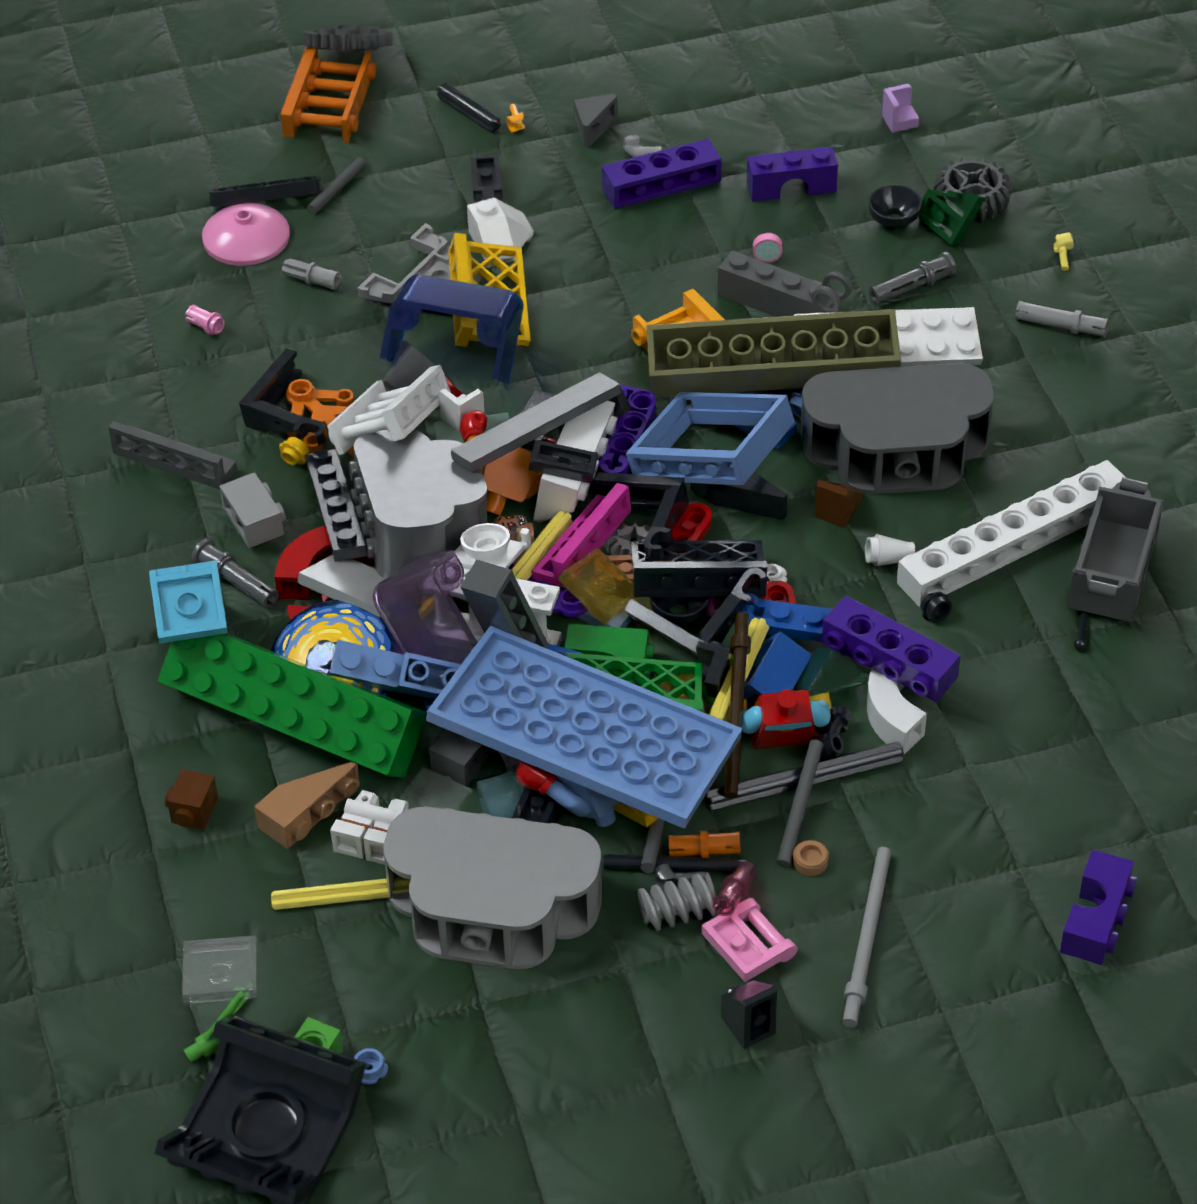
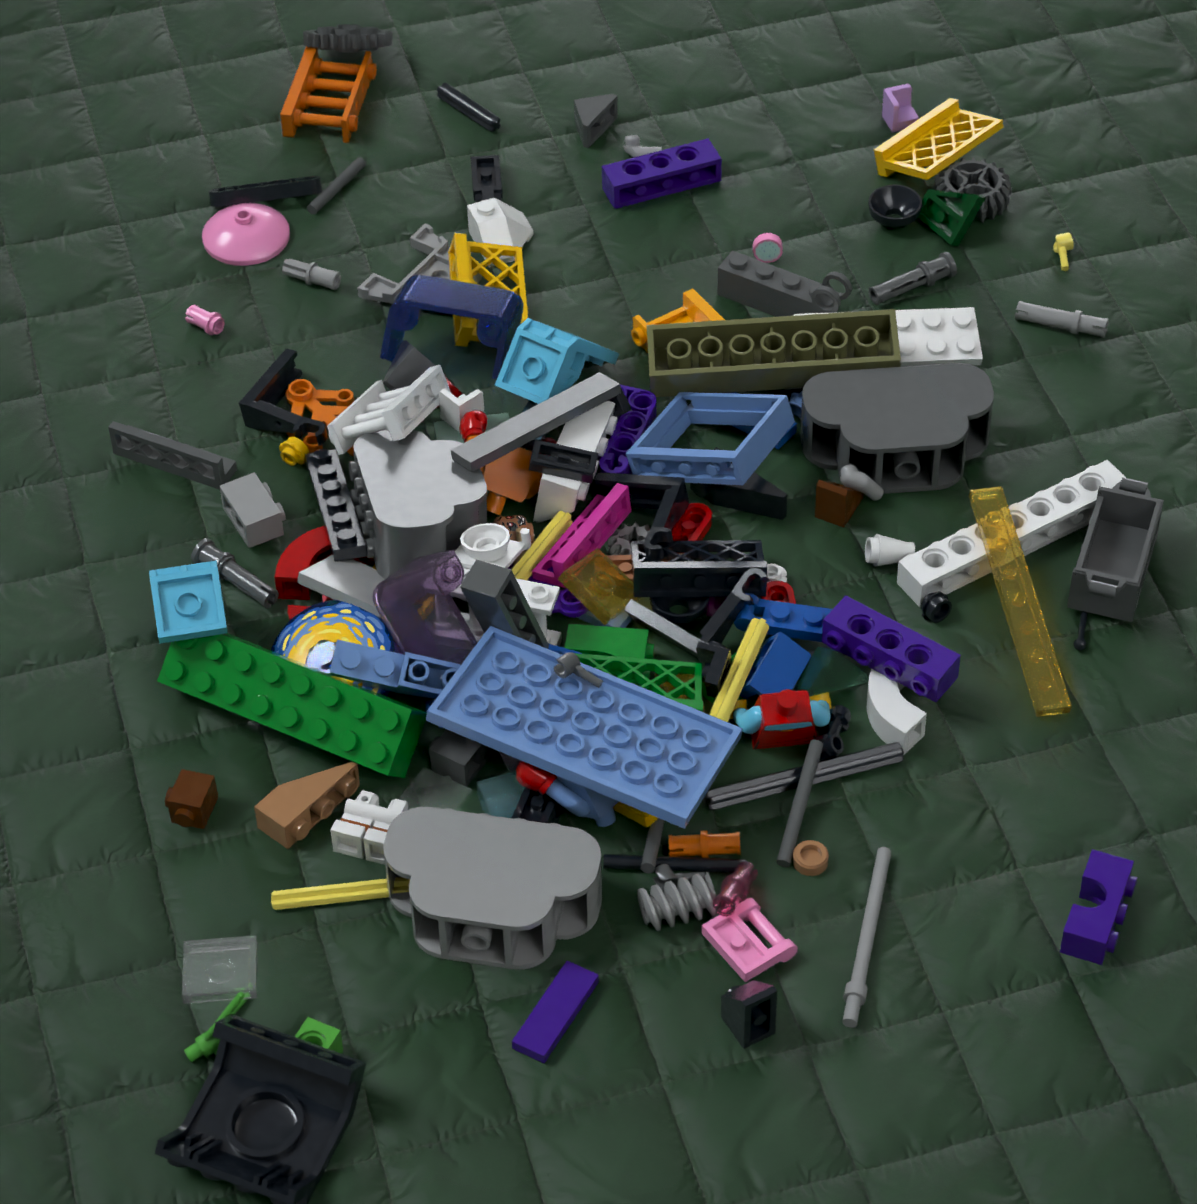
medium blue plate [354,1048,388,1084] -> none
light orange hand [506,104,525,133] -> none
dark brown bar [724,612,751,799] -> none
dark purple arch [746,147,838,202] -> none
none -> medium azure bracket [495,318,619,404]
none -> dark purple tile [512,961,599,1063]
none -> dark grey hand [554,652,603,688]
none -> light grey arm [840,465,883,501]
none -> yellow fence [874,98,1004,180]
none -> clear yellow tile [969,486,1072,717]

